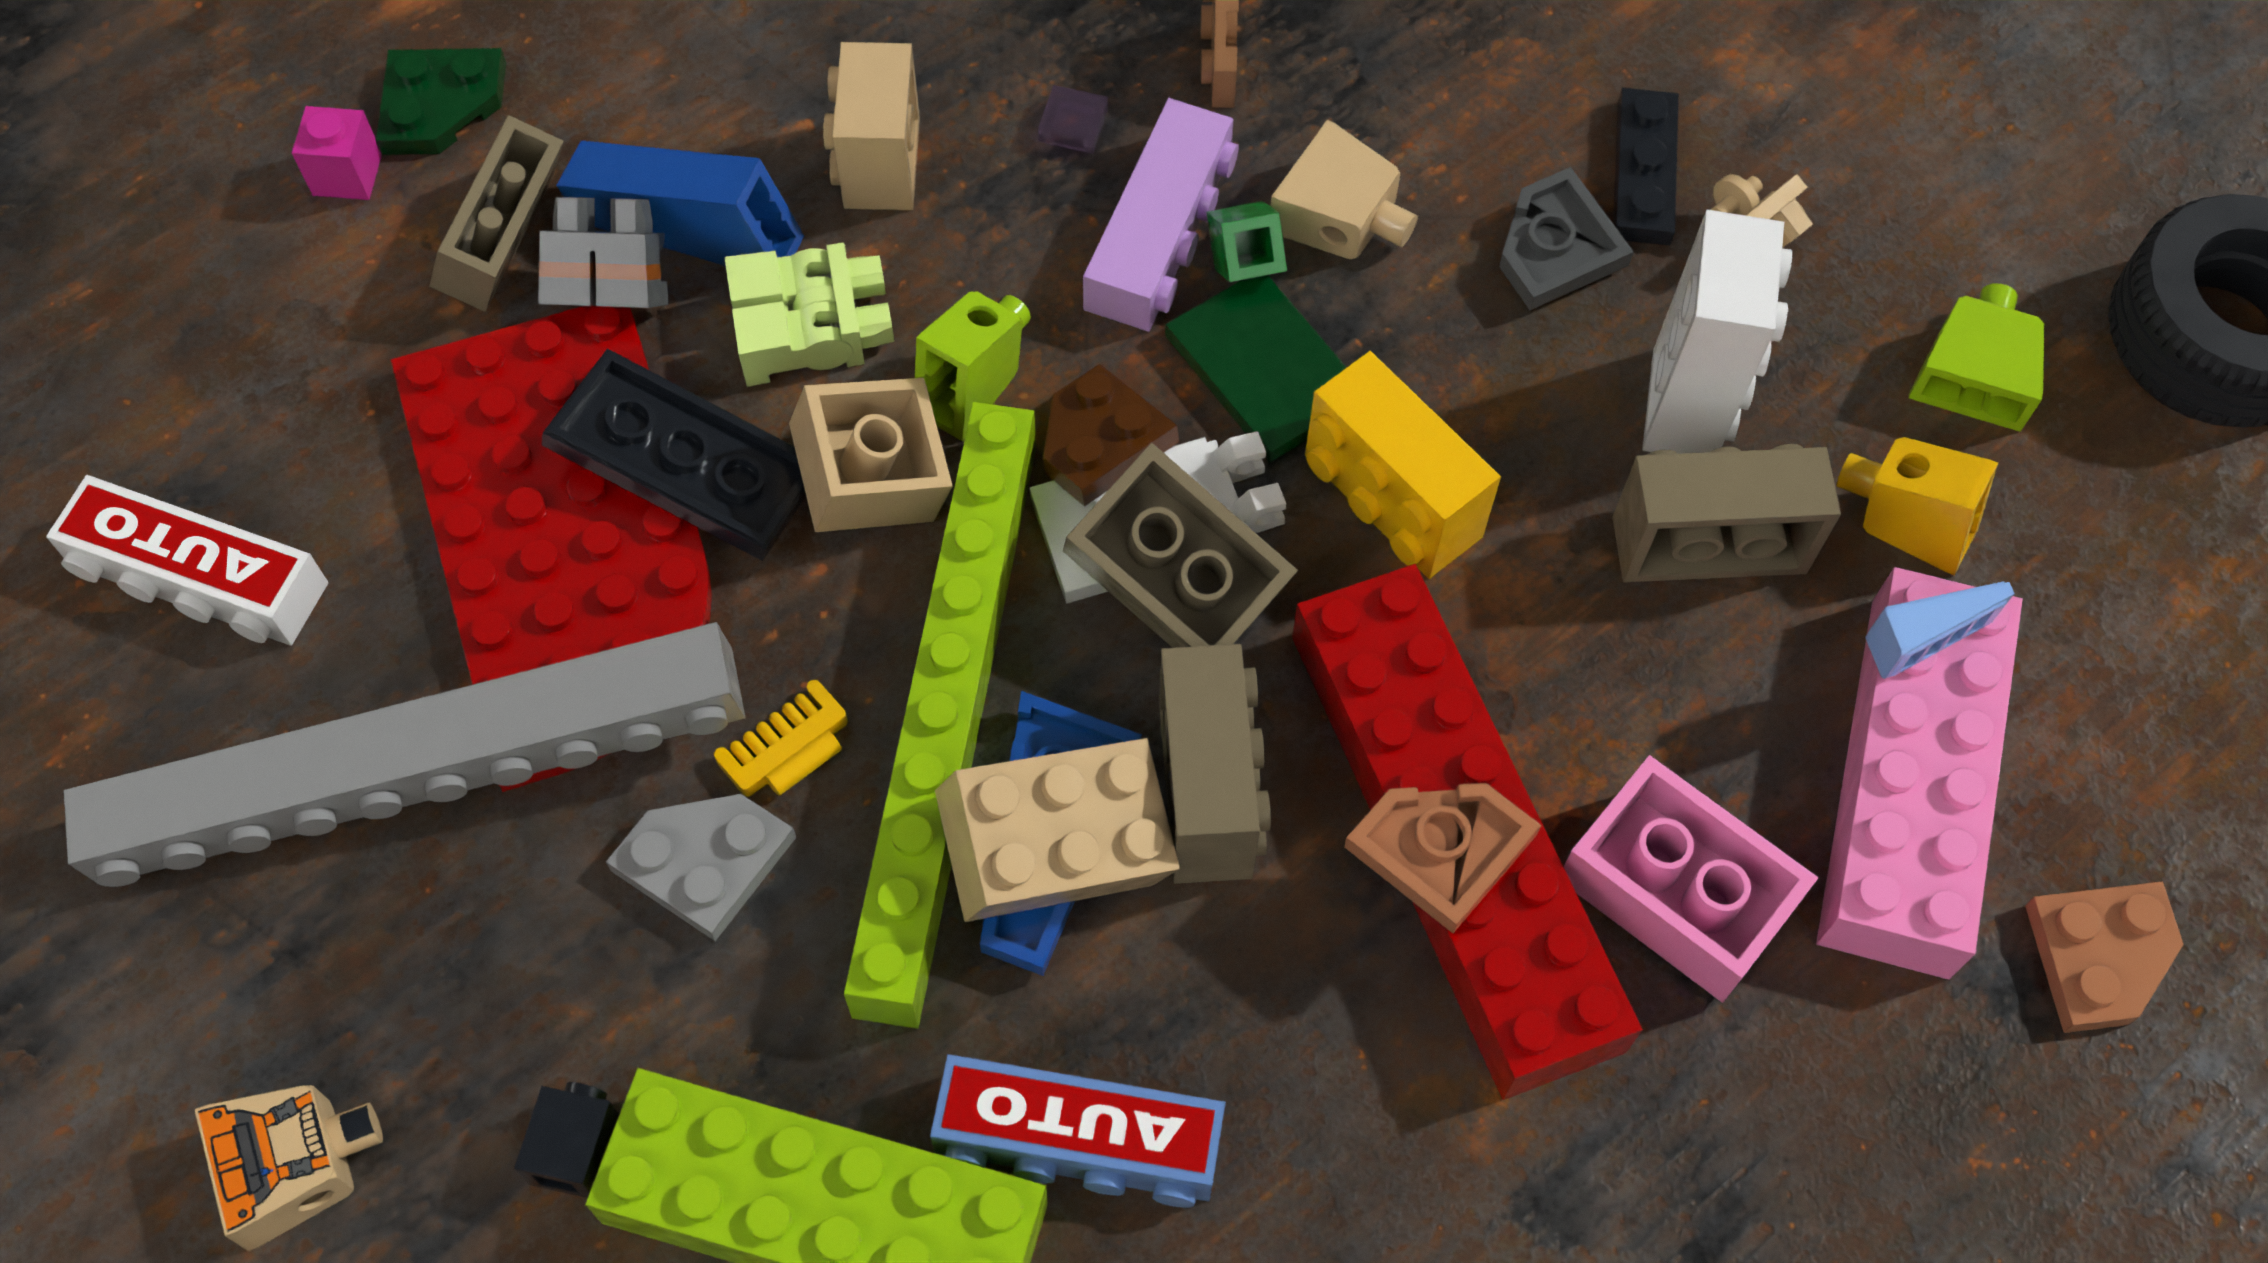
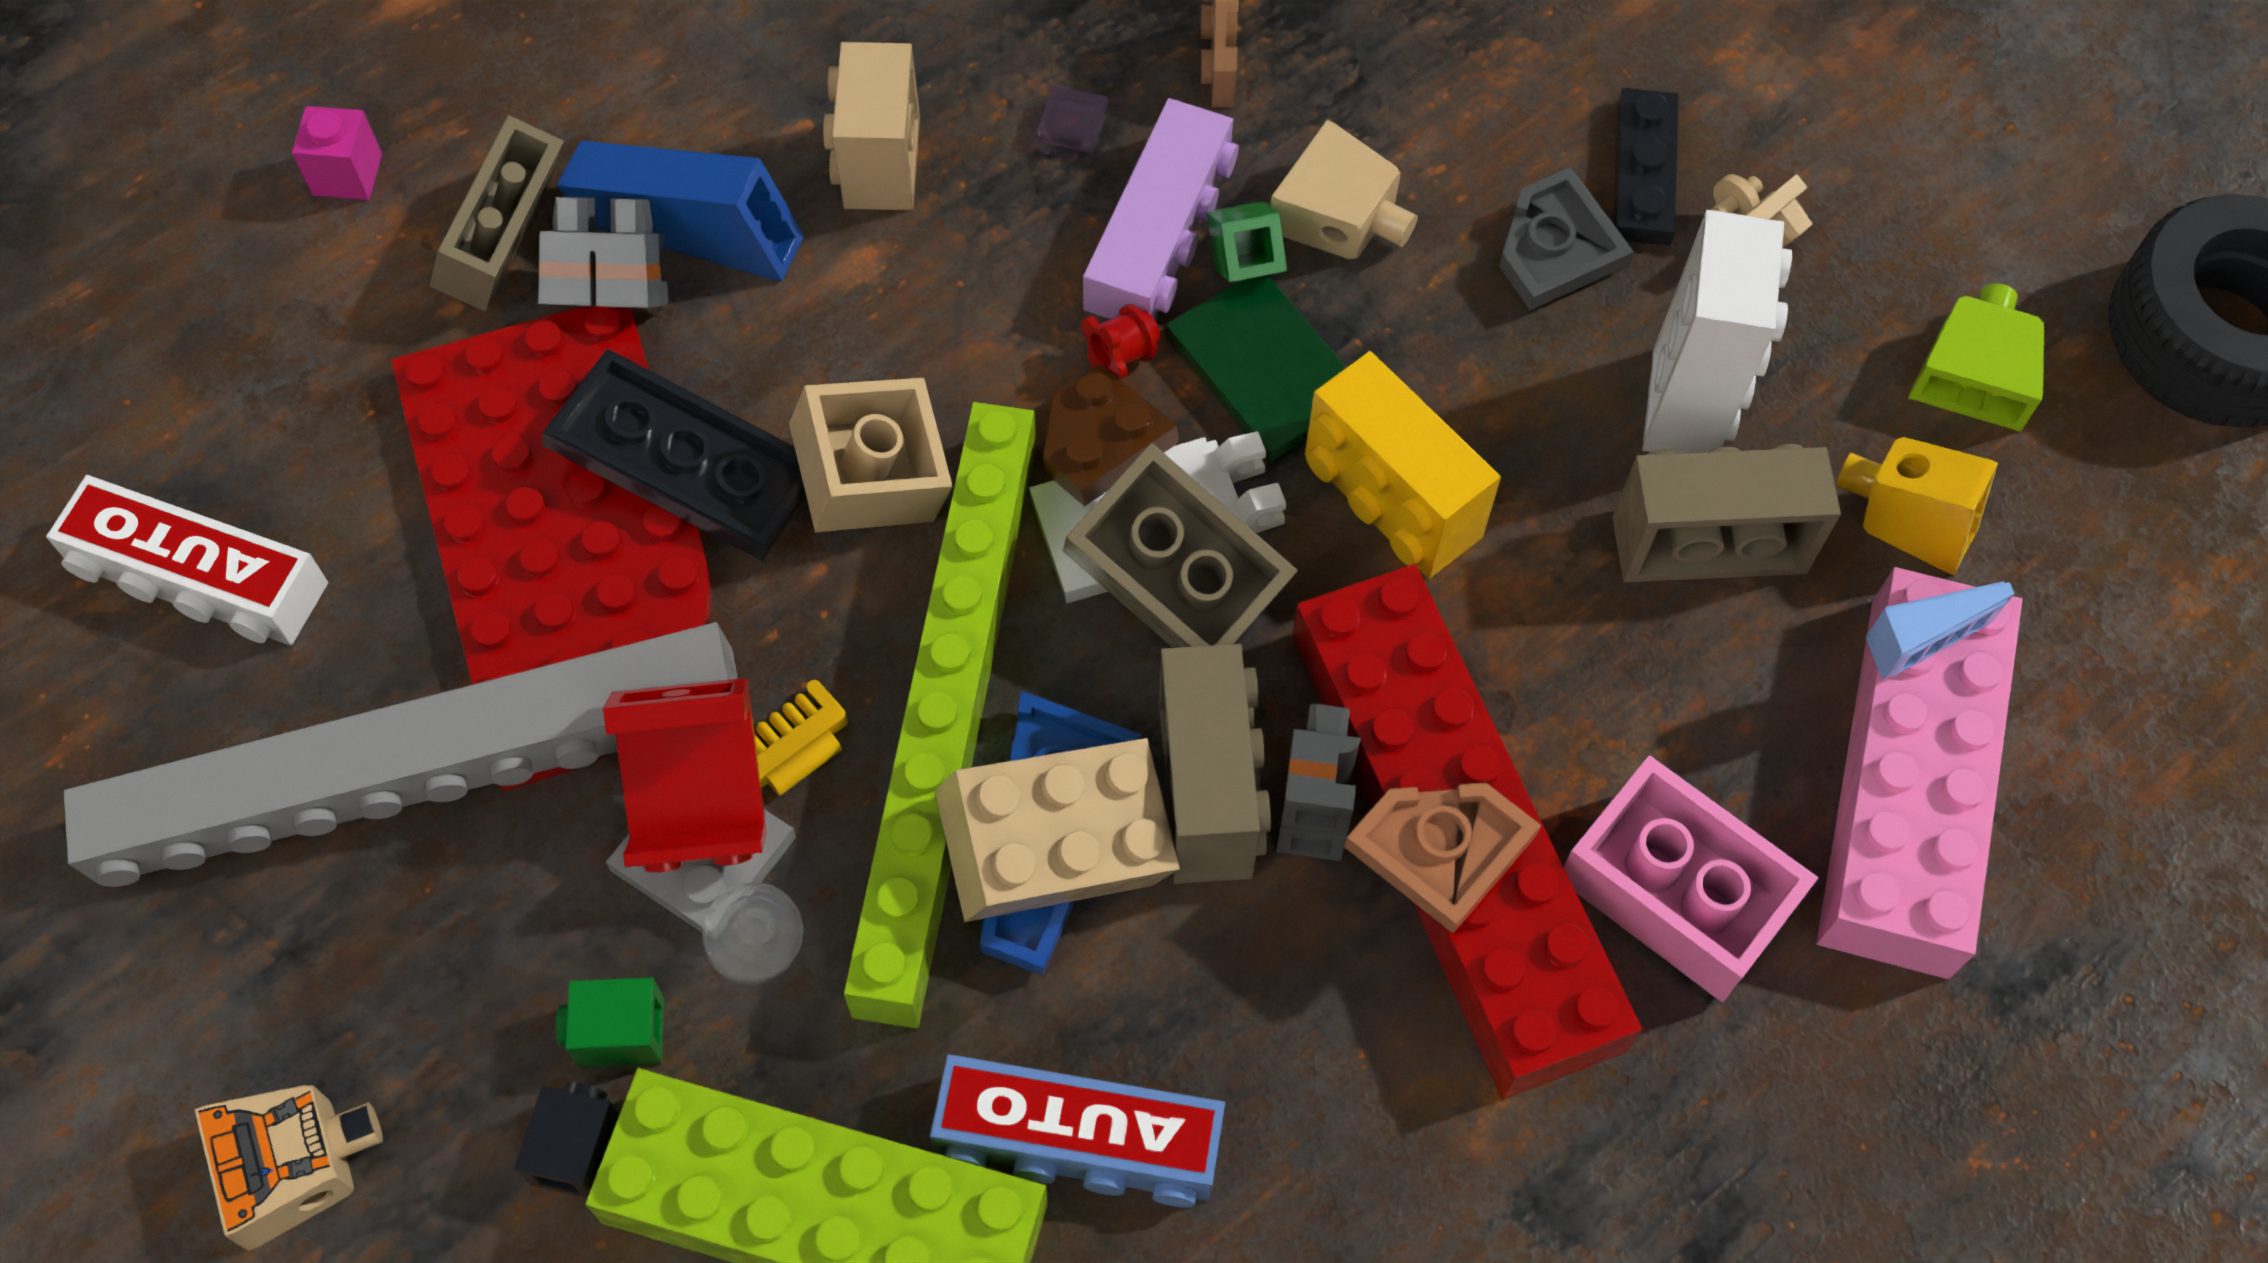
dark green plate [376,48,506,155] -> none
yellowish green hips [725,242,894,387] -> none
lime torso [915,292,1031,441] -> none
nougat plate [2025,881,2184,1033] -> none
none -> green brick [556,977,664,1068]
none -> red panel [602,678,767,873]
none -> clear plate [702,882,804,985]
none -> red brick [1081,304,1160,380]
none -> dark grey hips [1276,704,1361,861]

